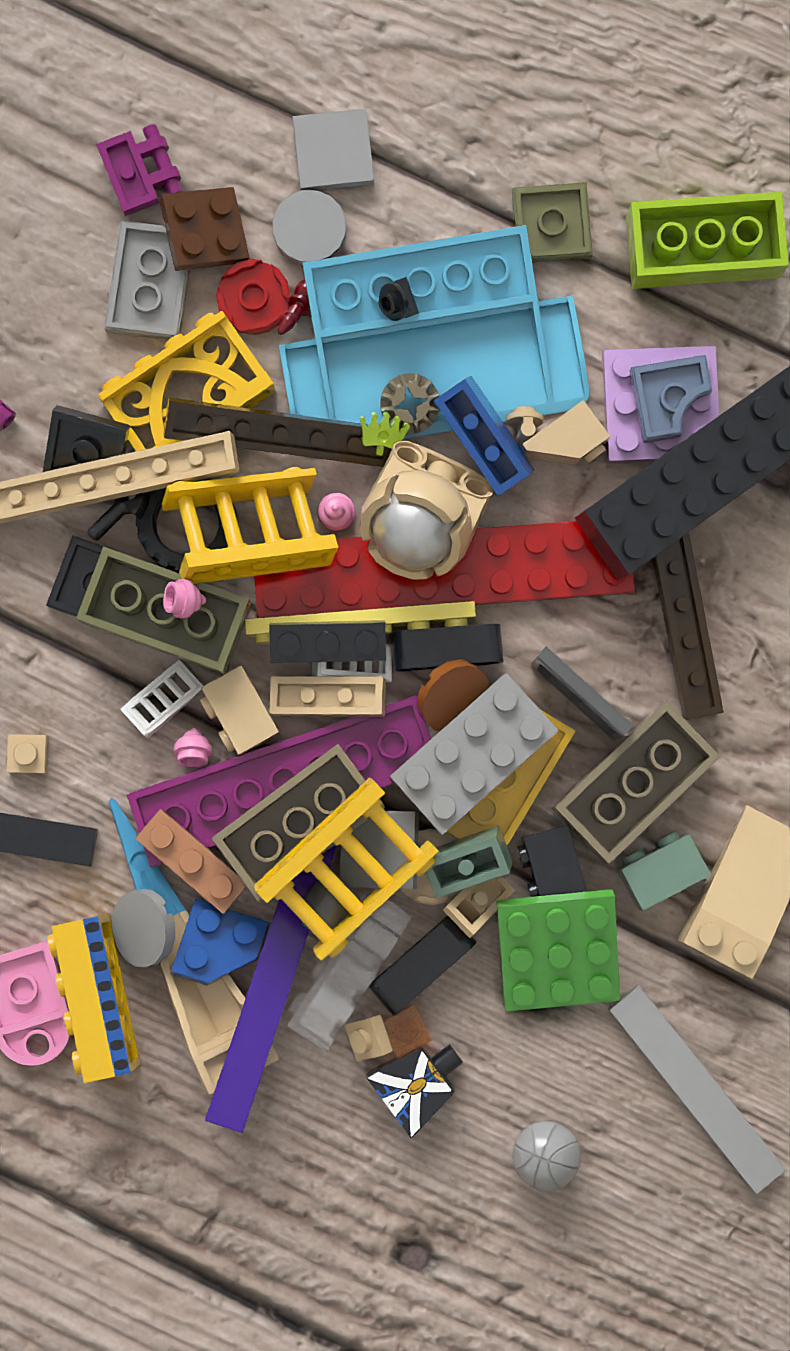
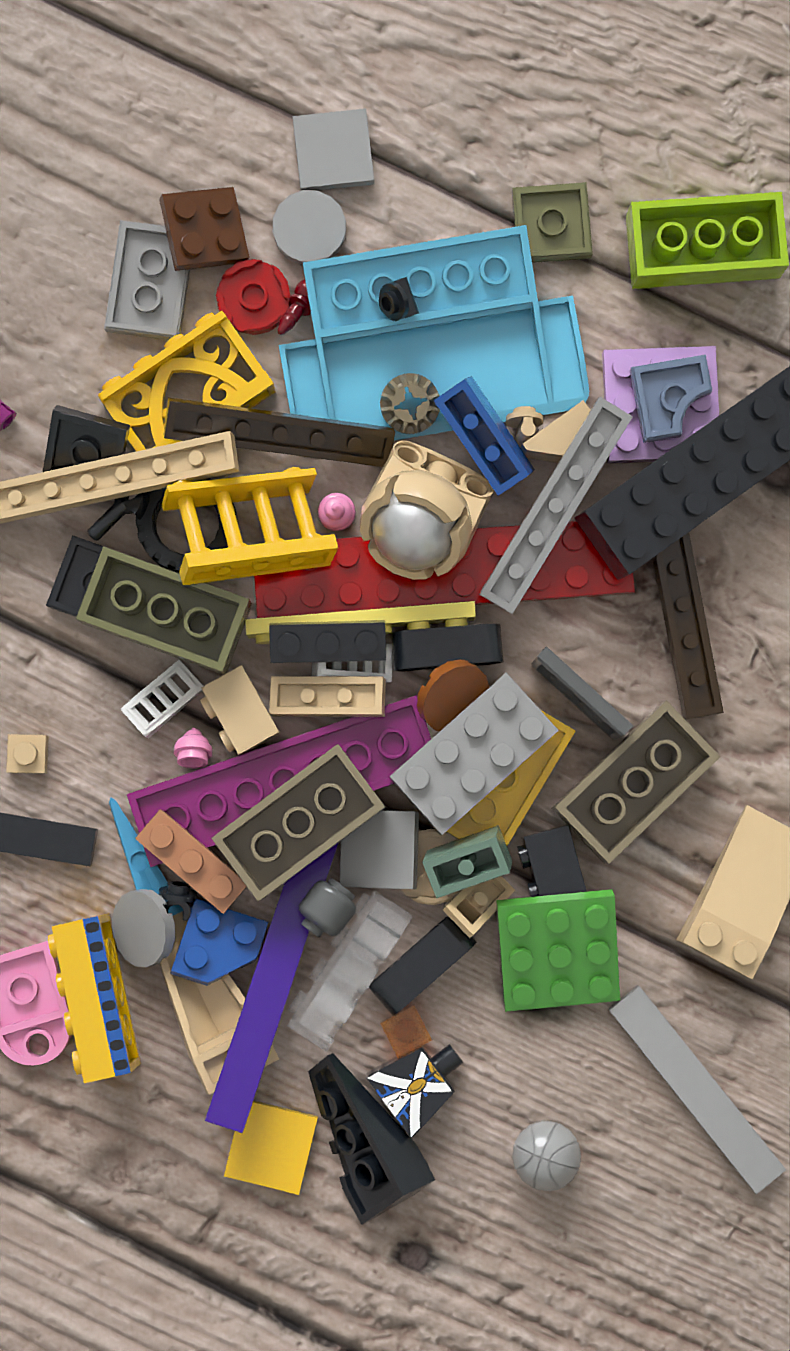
magenta plate [96,124,183,216] -> none
bright pink plate [163,579,206,618] -> none
yellow fence [254,778,438,961] -> none
tan plate [345,1014,393,1061] -> none
lime piece [359,412,410,456] -> none
sand green brick [617,831,711,911] -> none
none -> black plate [158,881,197,921]
none -> yellow tile [224,1101,318,1195]
none -> black wedge [308,1053,436,1225]
none -> light grey plate [479,397,633,614]

